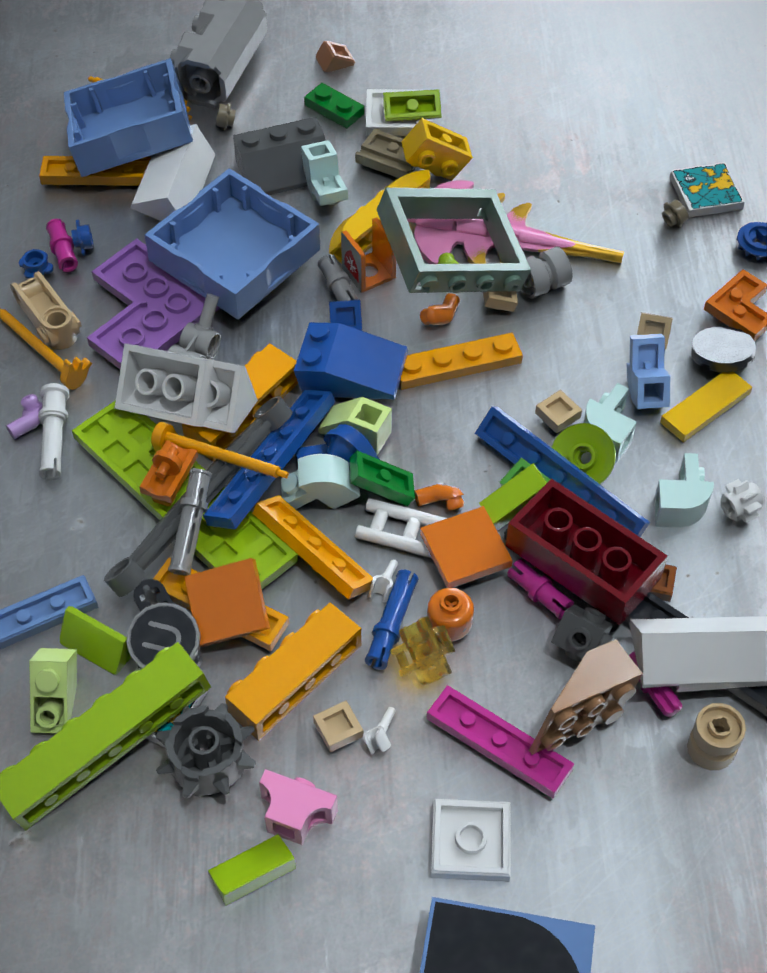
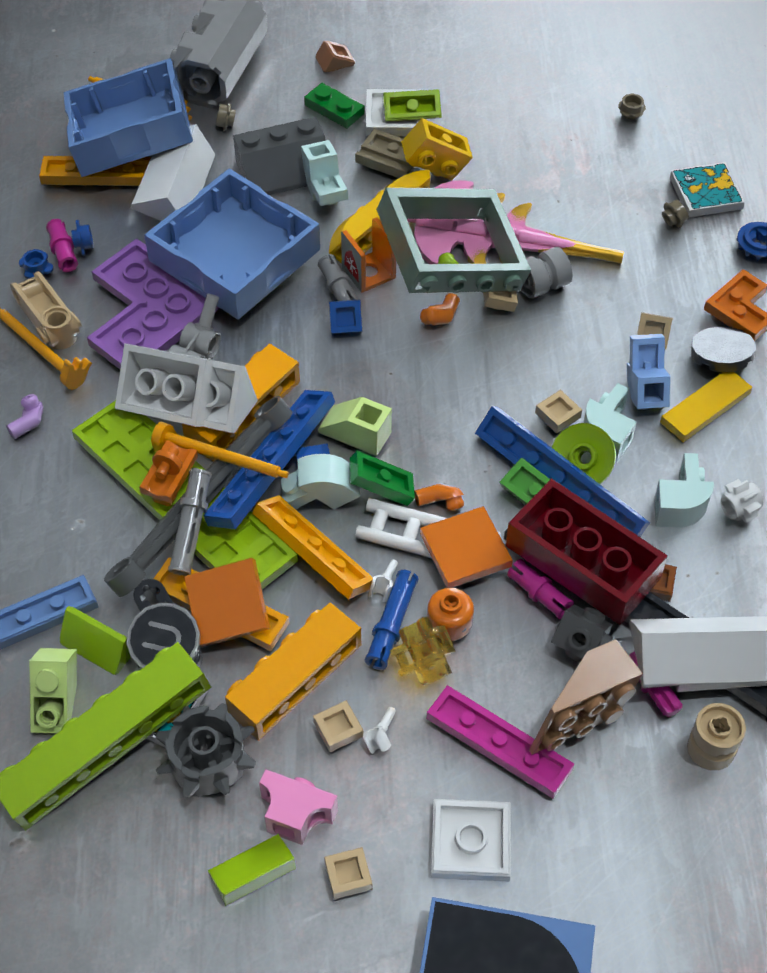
white pin [38,383,70,480] -> none
blue slope [294,322,408,400] -> none
blue piece [324,424,380,463] -> none
light orange plate [399,332,523,390] -> none
lime slope [479,463,547,530] -> none
none -> tan plate [324,847,373,900]
none -> dark tan plate [618,93,646,119]

